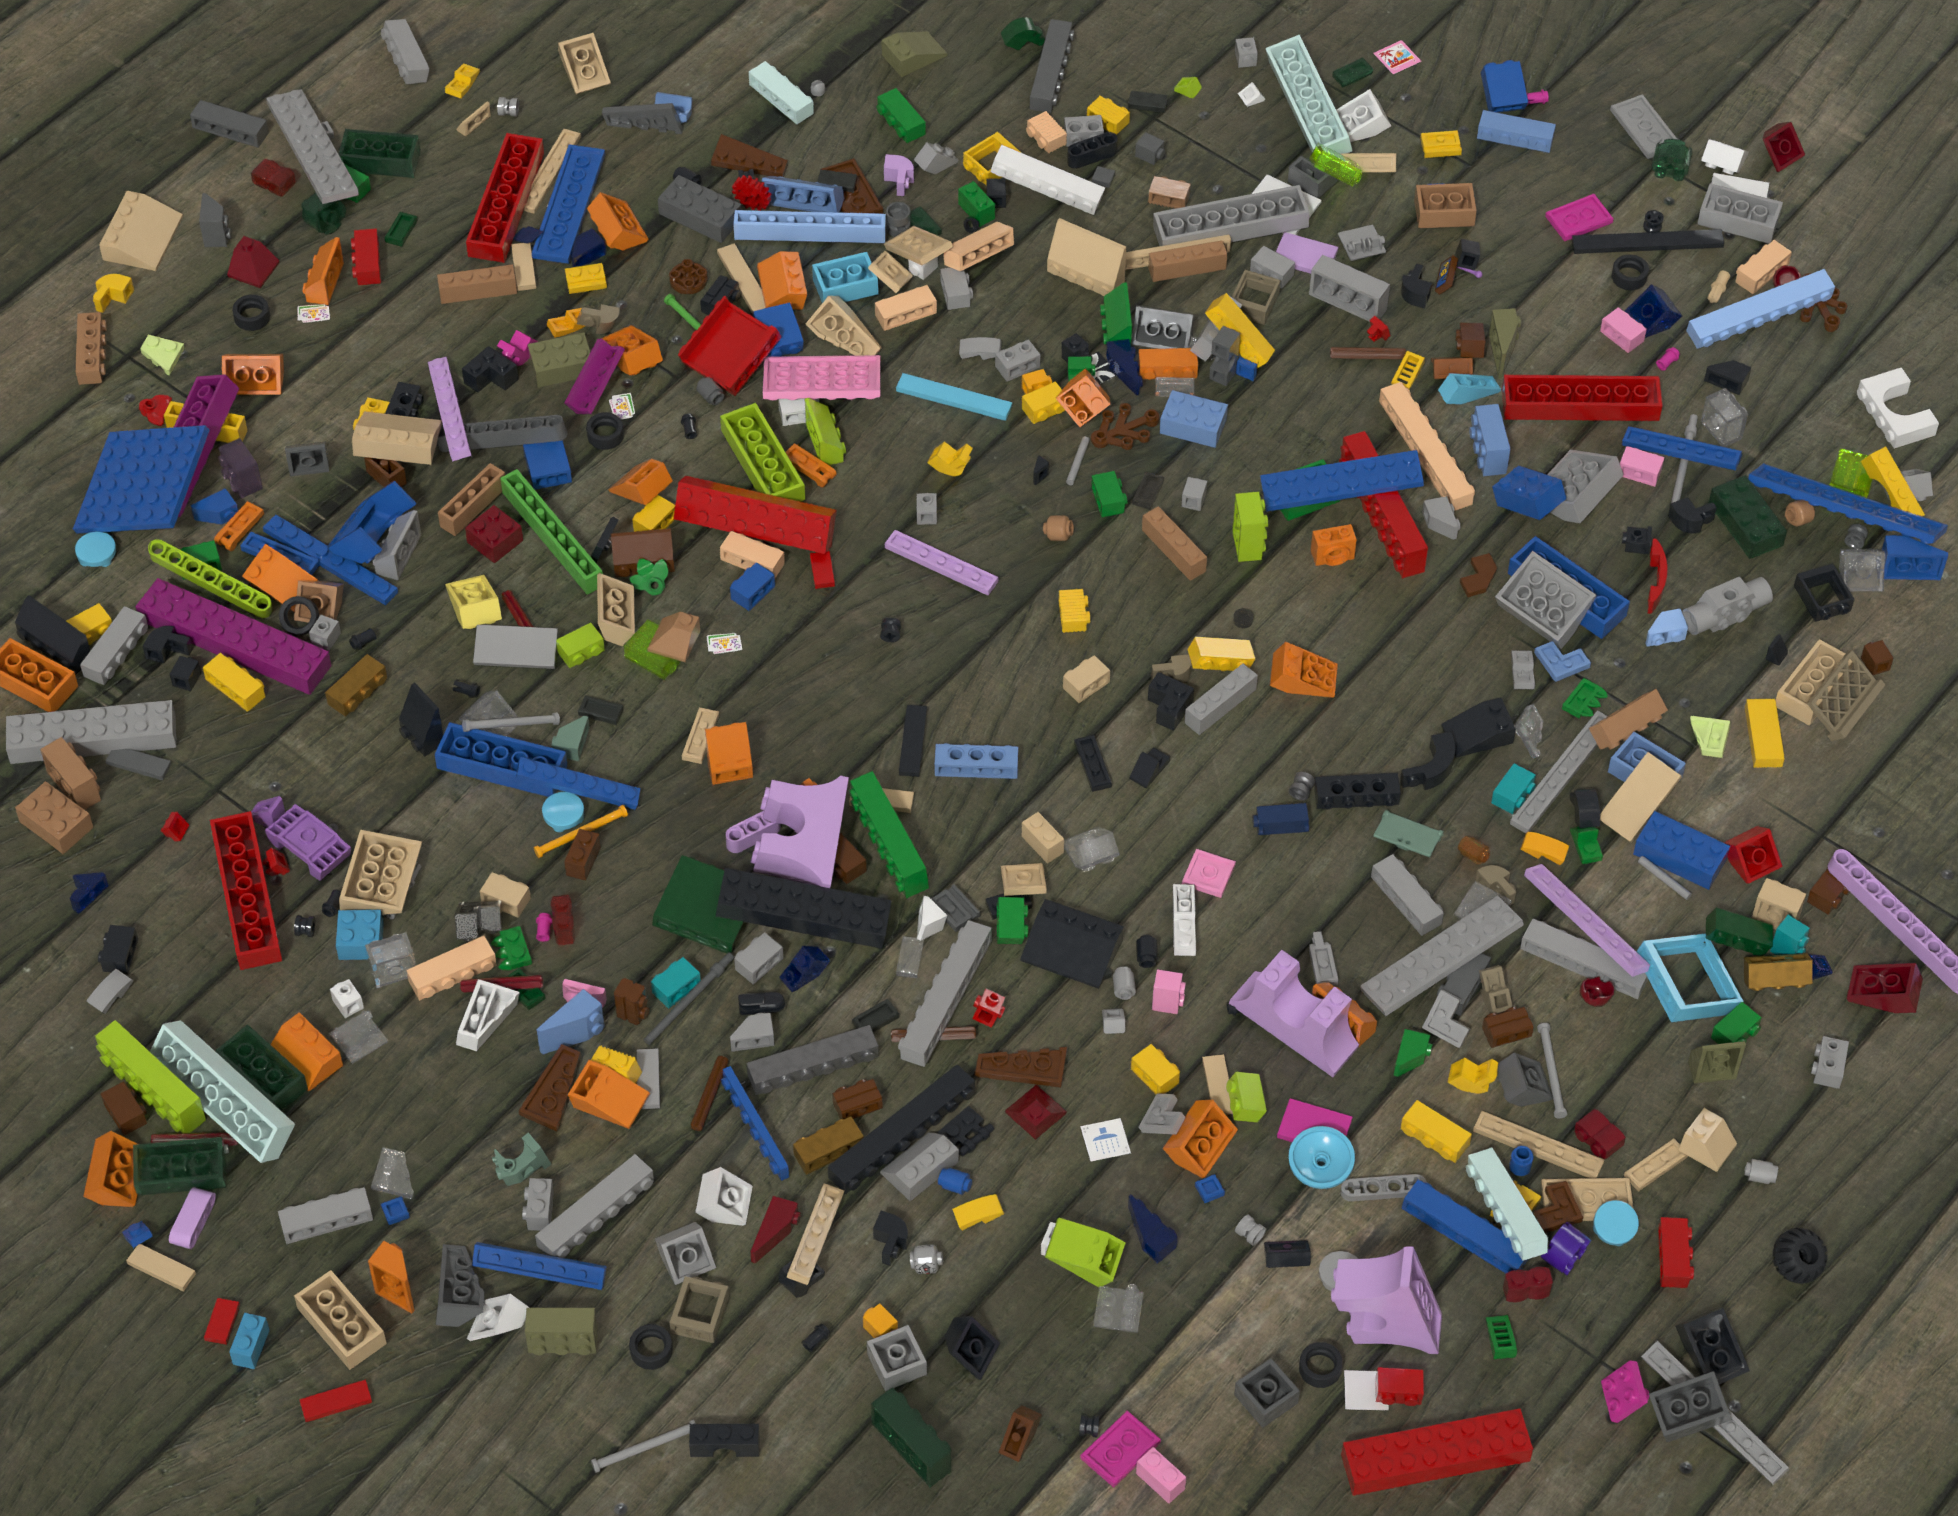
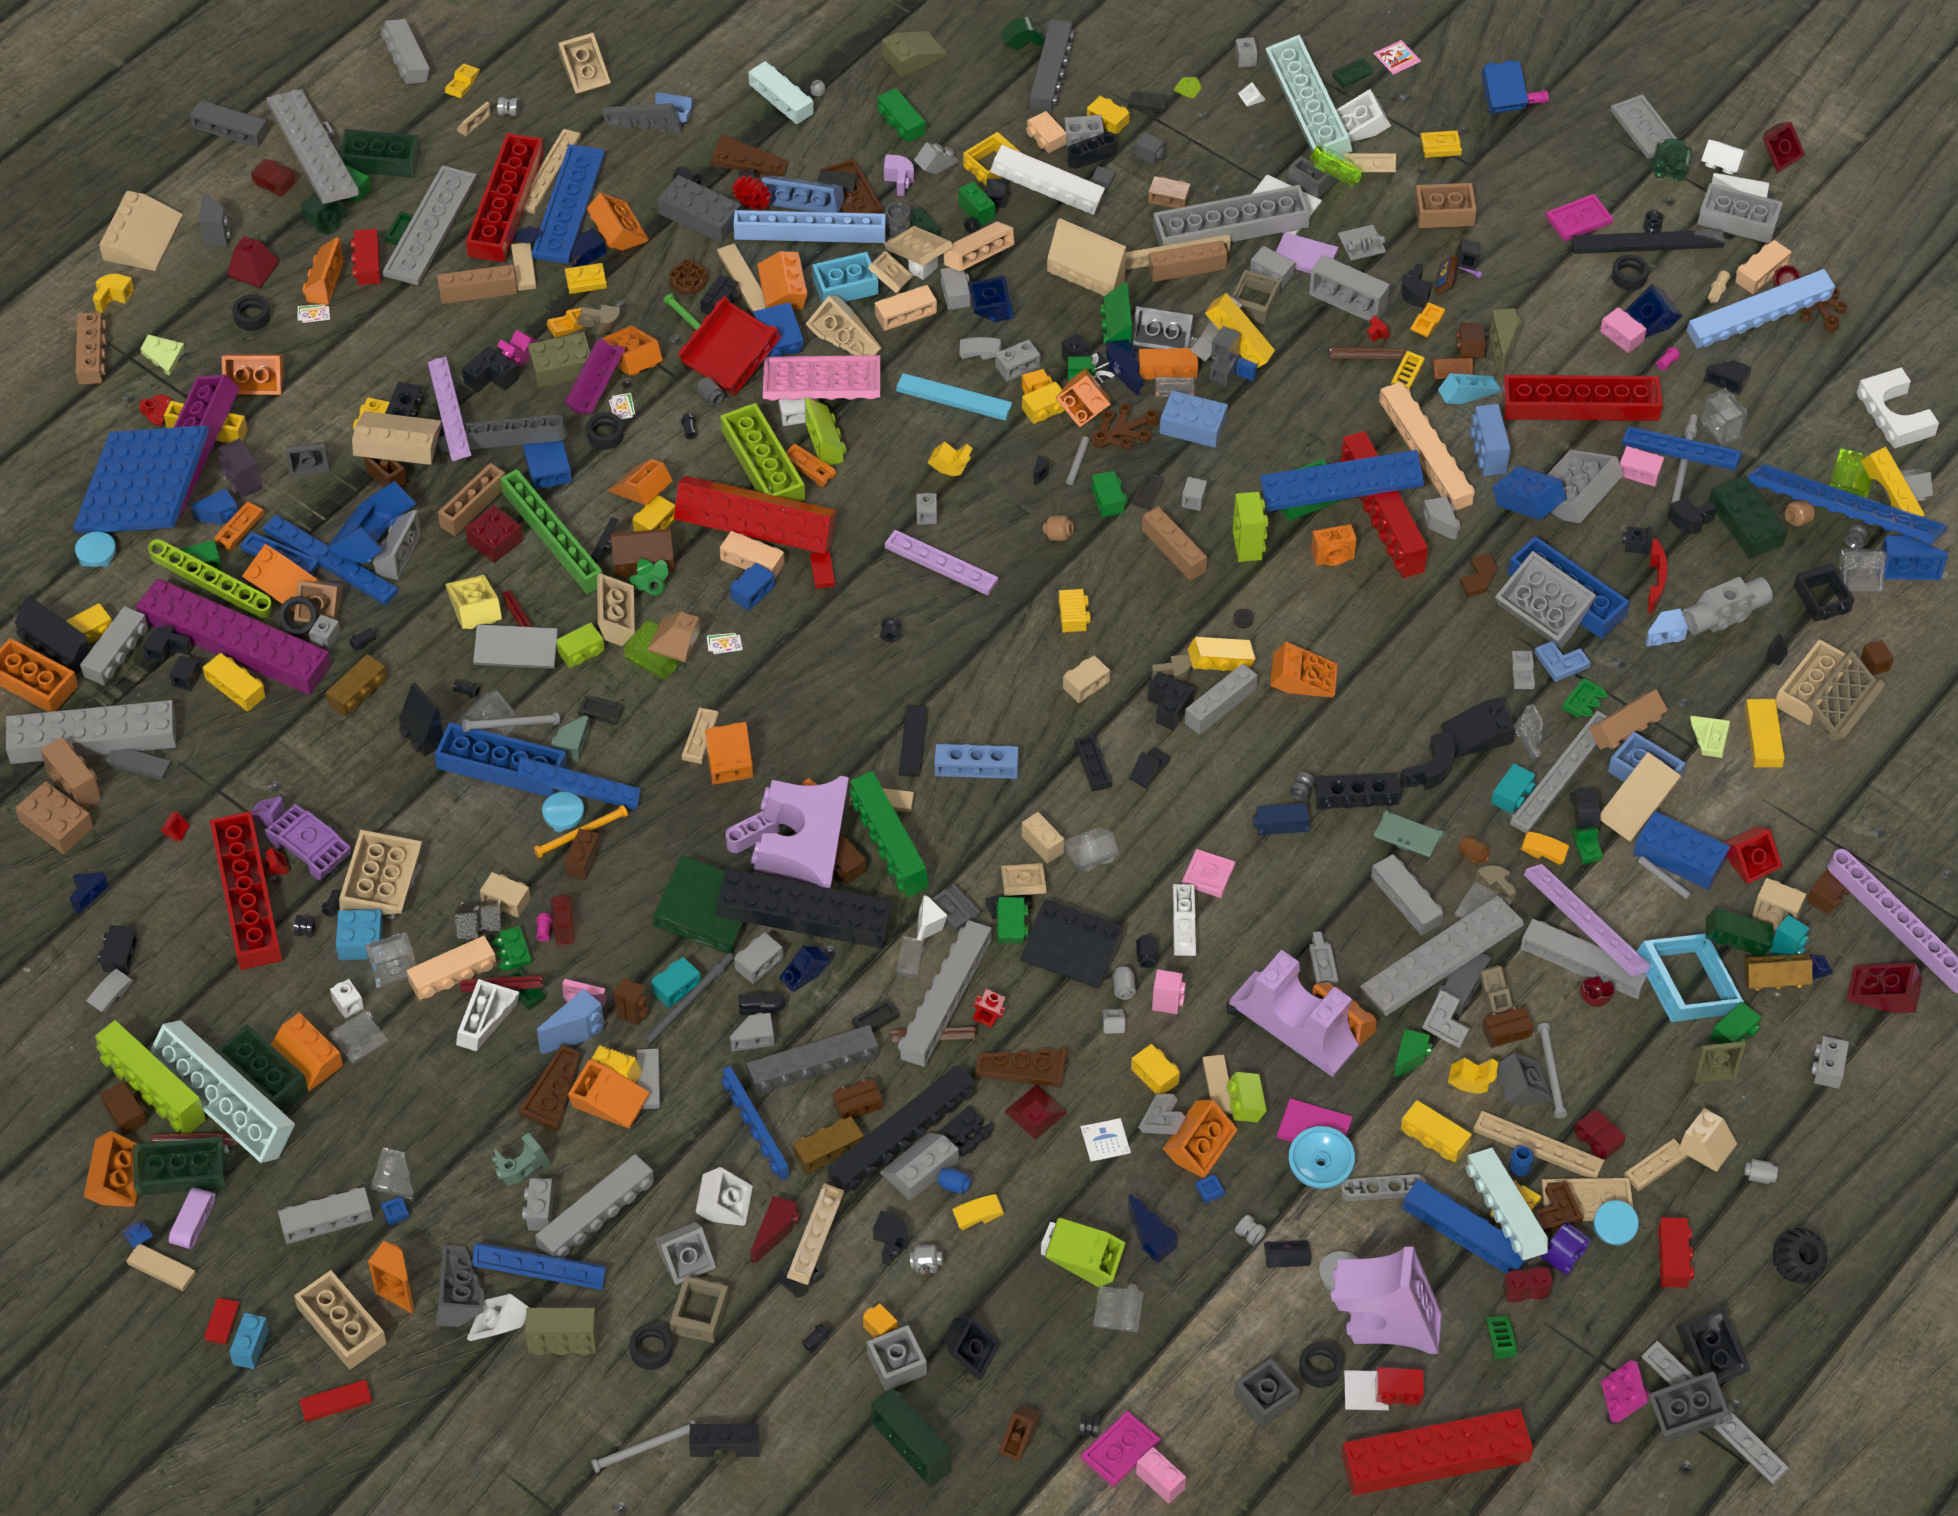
reddish brown axle [691,1055,728,1131] -> none
medium blue brick [1477,110,1556,153] -> none
none -> light grey plate [383,165,477,285]
none -> clear blue slope [968,275,1014,322]
none -> light orange slope [1410,302,1445,338]

